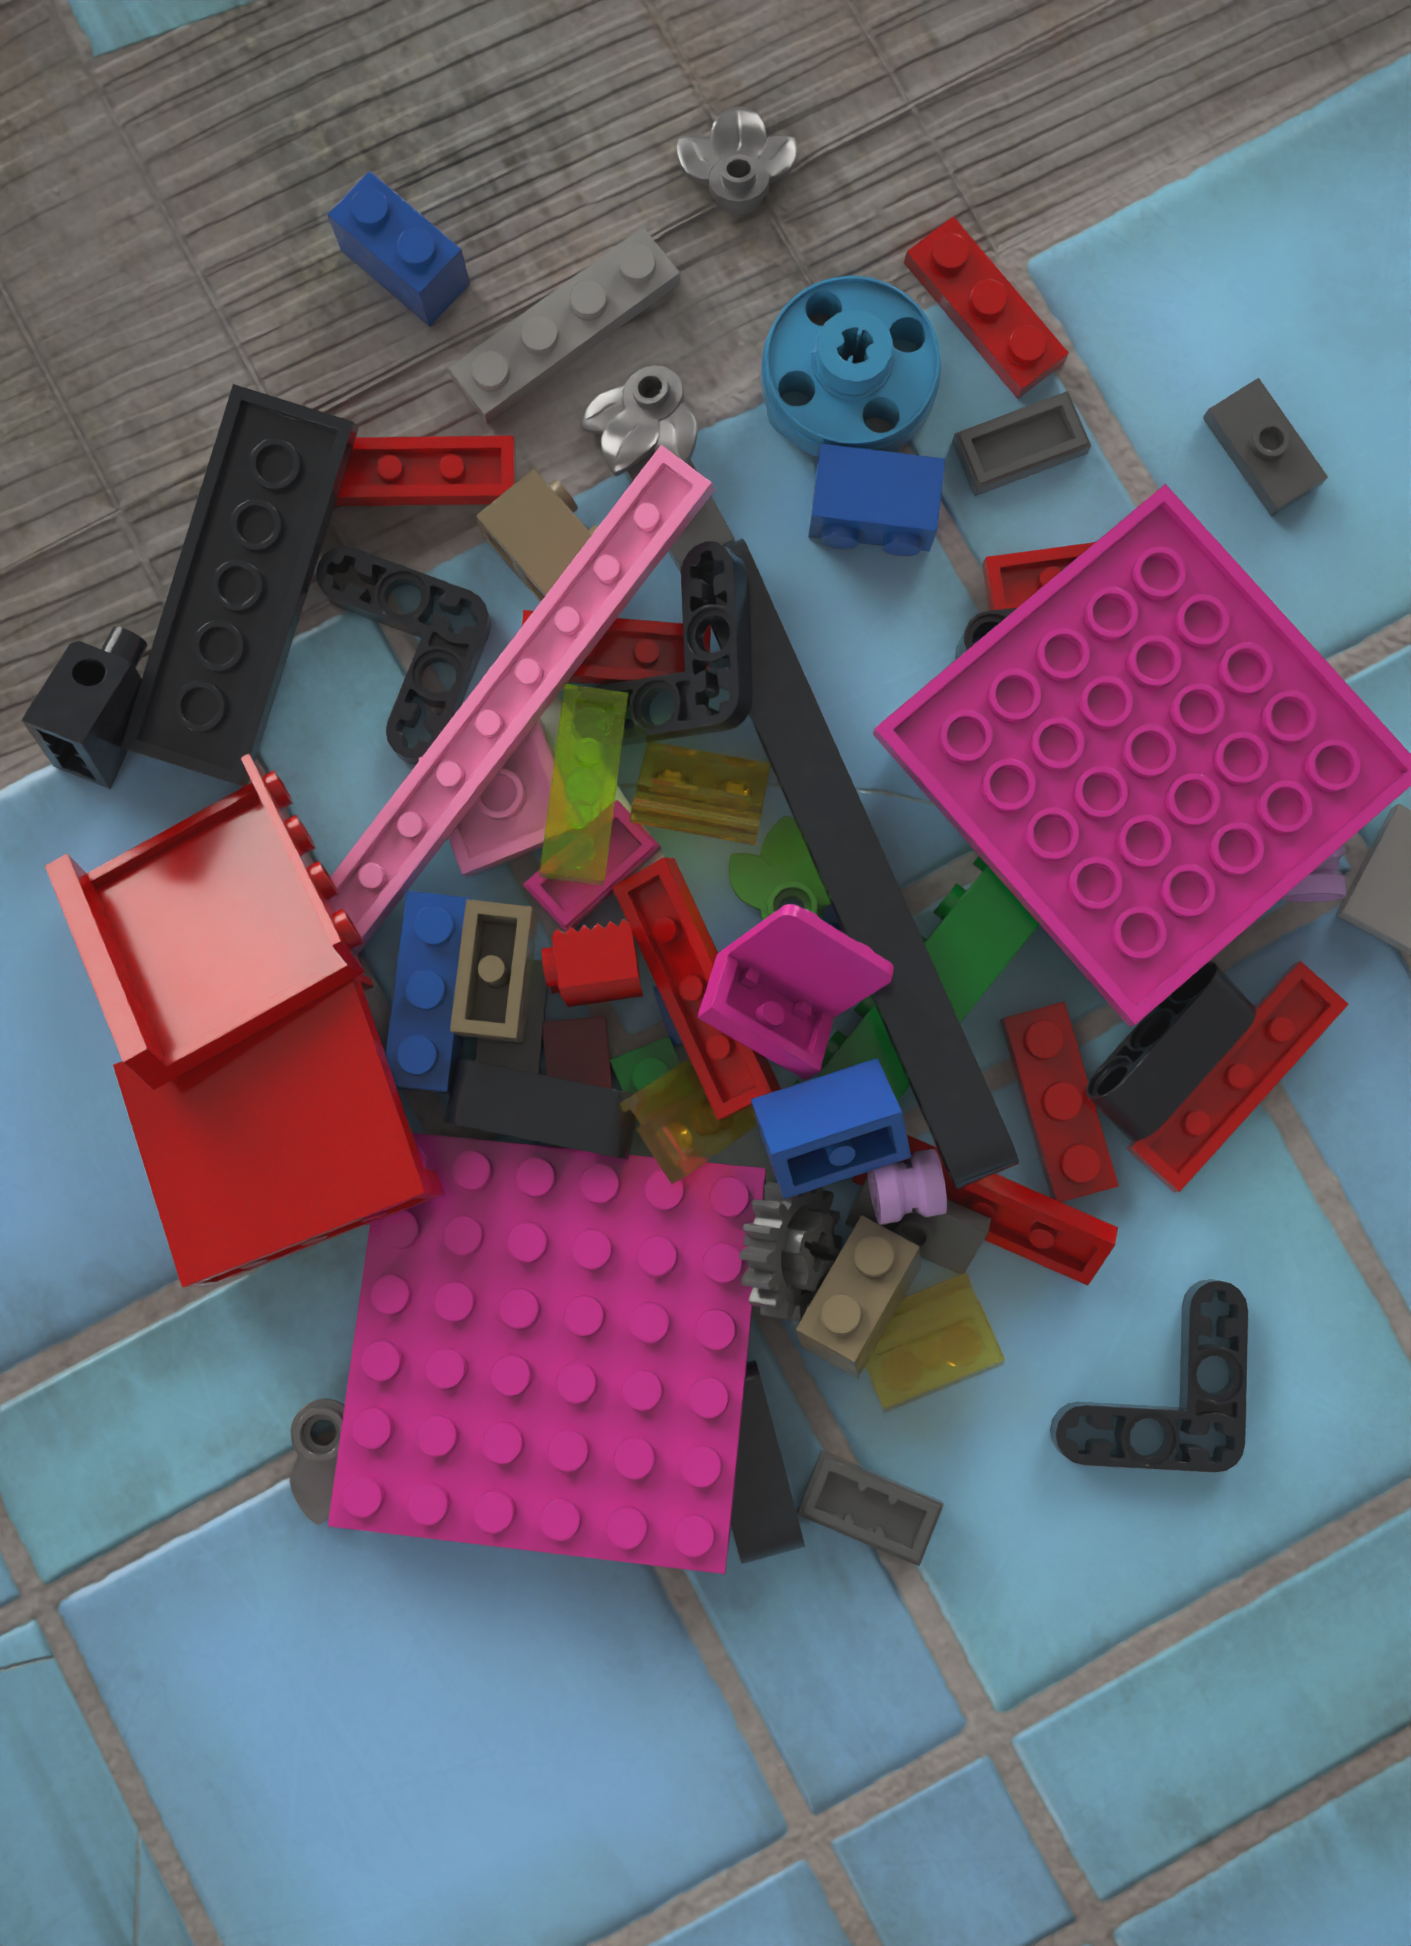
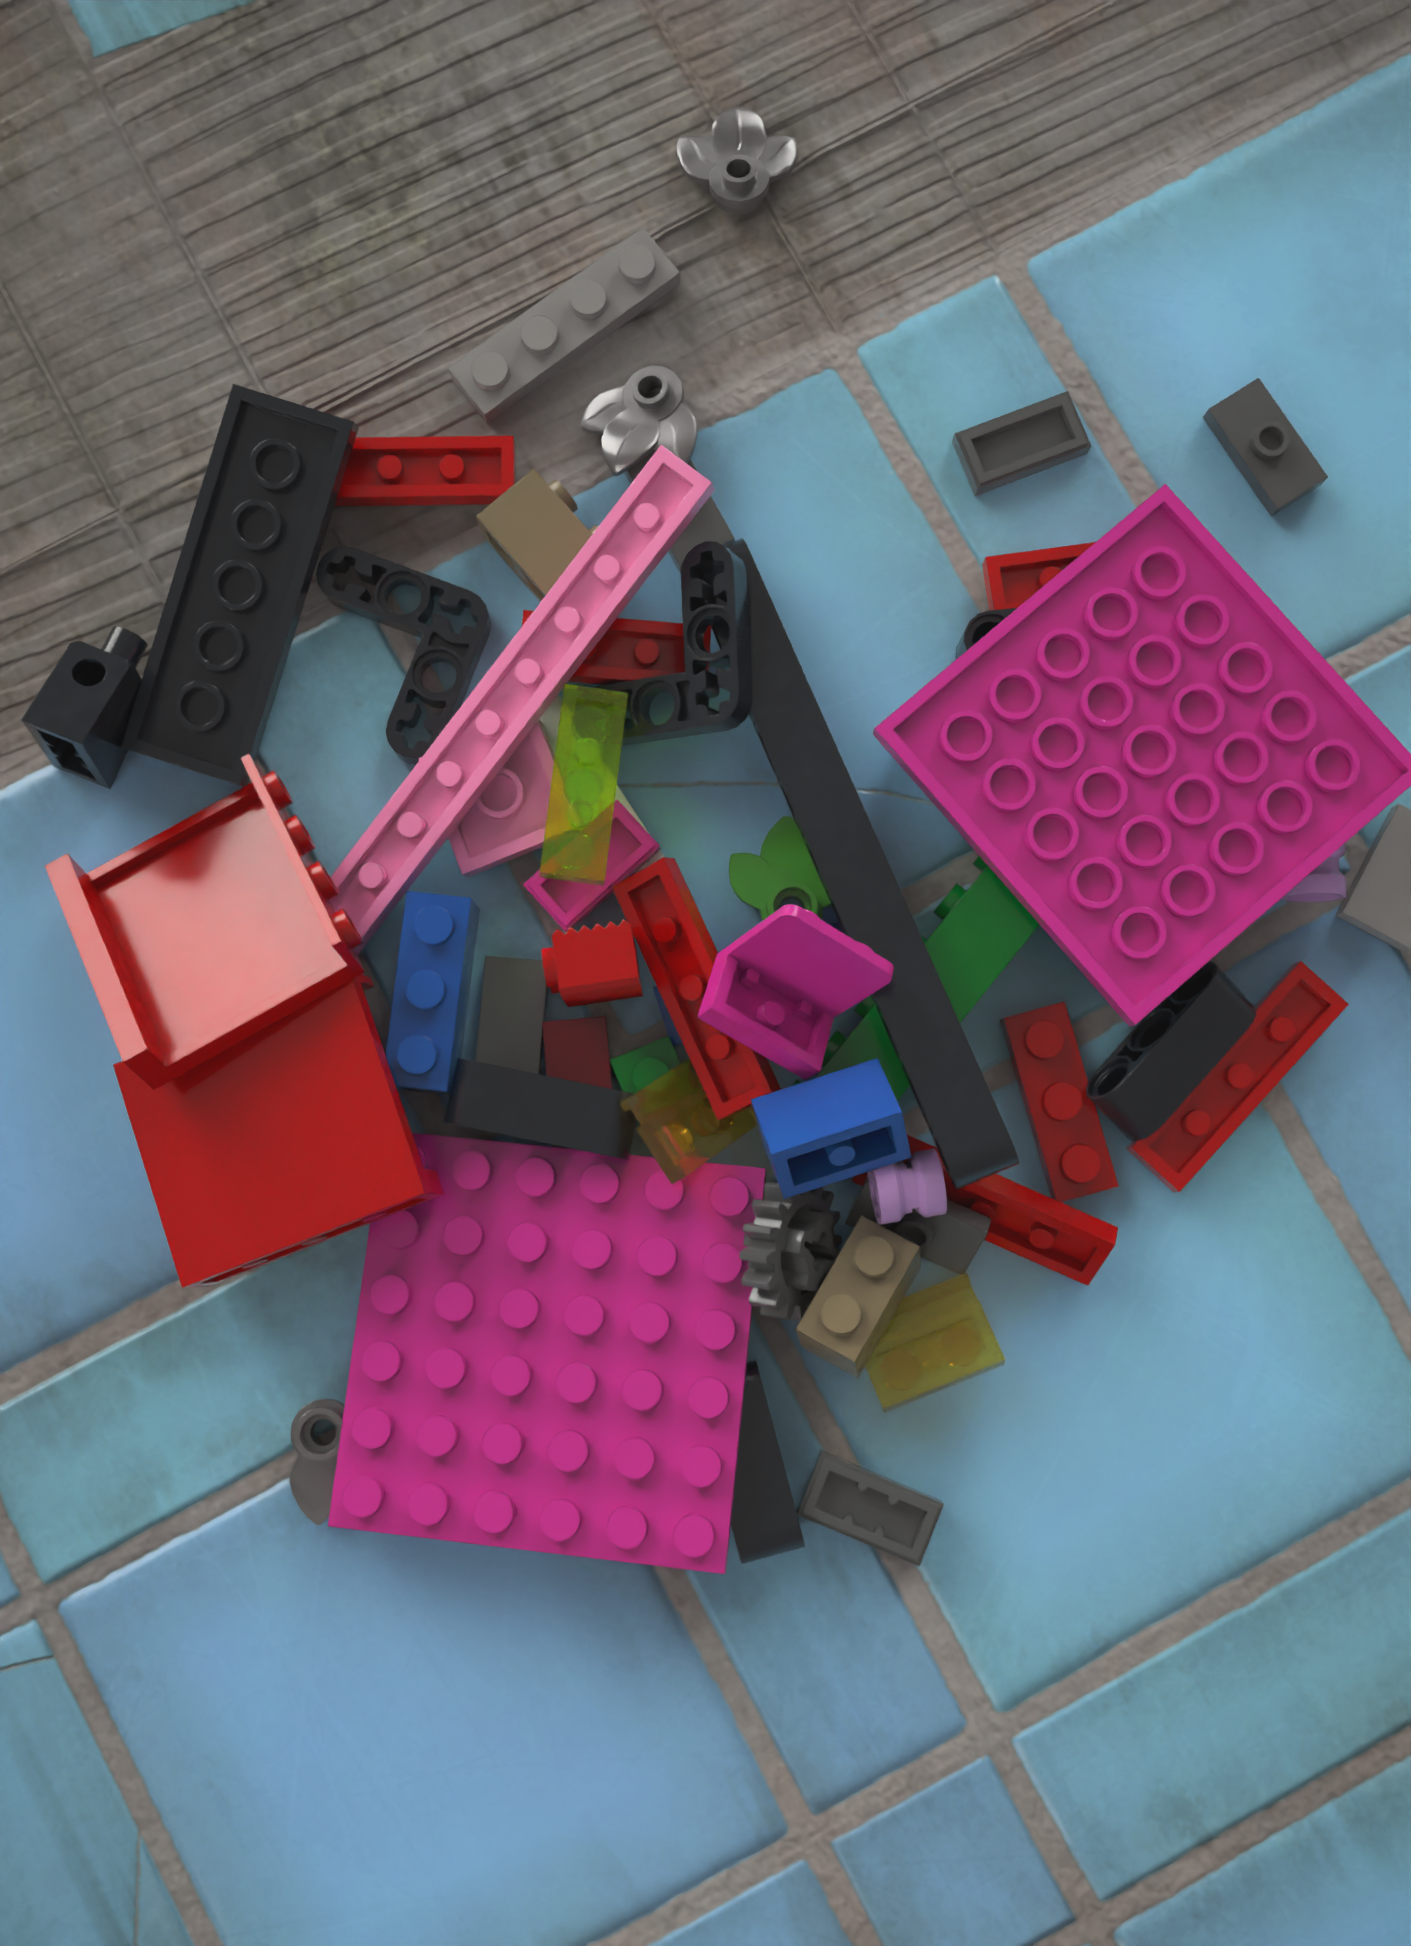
blue brick [327,170,470,327] -> none
dark tan brick [450,899,538,1044] -> none
clear yellow plate [630,742,771,845] -> none
dark azure piece [761,276,941,457] -> none
blue brick [808,444,945,556] -> none
red plate [904,216,1069,399] -> none
black beam [1050,1279,1248,1472] -> none

